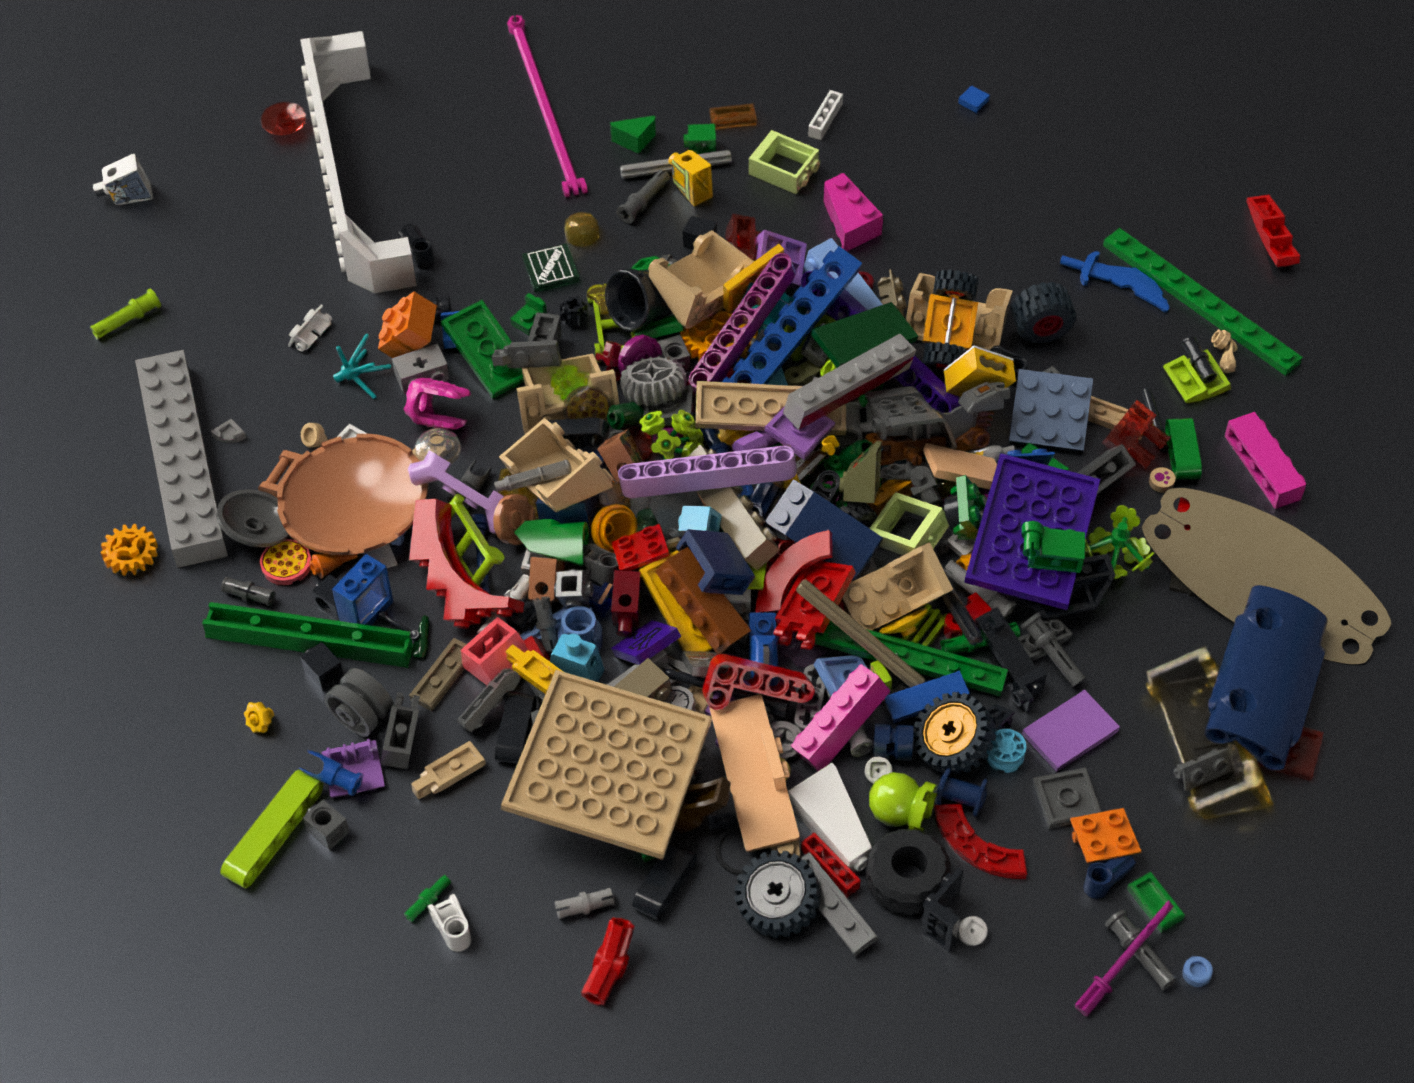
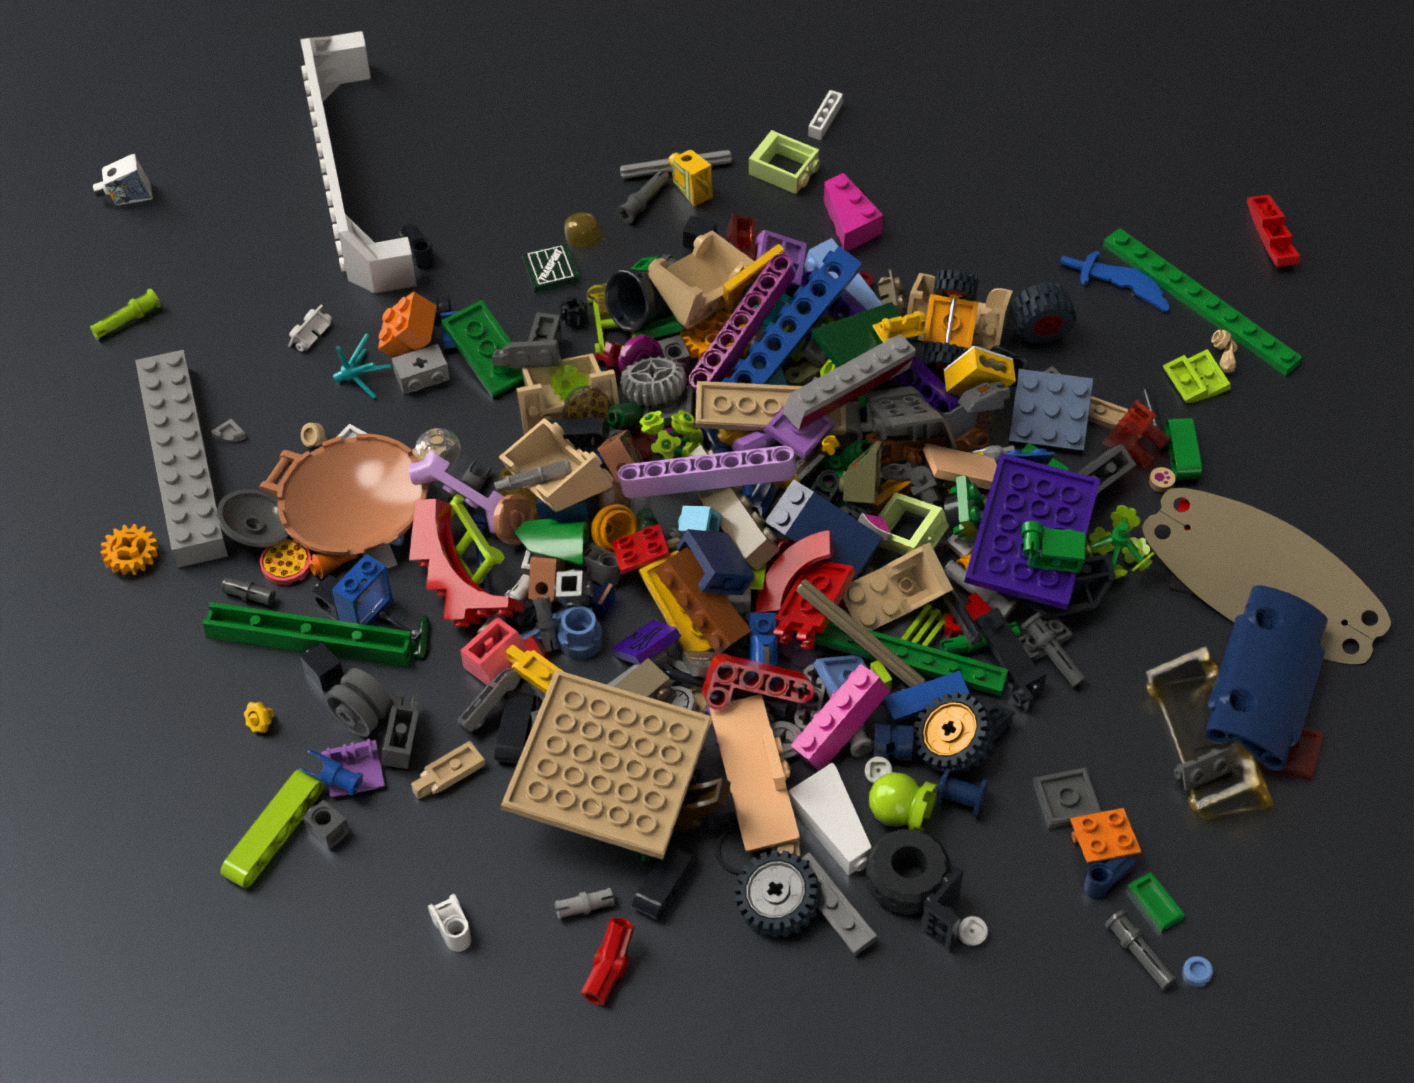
clear red dish [261,102,306,135] -> none
dark pink piece [403,378,471,430] -> none
green bar [404,875,451,922] -> none
dark tan tile [409,638,467,711] -> none
dark pink hinge [508,15,588,198] -> none
green bracket [510,293,547,336] -> none
medium azure torso [550,634,604,682] -> none
green slope [610,115,656,154] -> none
dark red torso [611,570,643,637] -> none
green brick [684,124,716,154] -> none
clear orange tile [709,104,757,129] -> none
red piece [801,832,861,898] -> none
yellow dish [879,608,928,637] -> none
red tile [933,804,1027,879] -> none
blue tile [958,85,990,113] -> none
medium azure wheel [987,729,1026,773] -> none
medium lavender tile [1022,690,1120,772] -> none
magenta piece [1075,900,1174,1017] -> none
black pin [1182,336,1217,383] -> none
dark pink brick [1225,412,1306,509] -> none
none -> tile [858,513,891,541]
none -> yellow hinge [872,311,926,343]

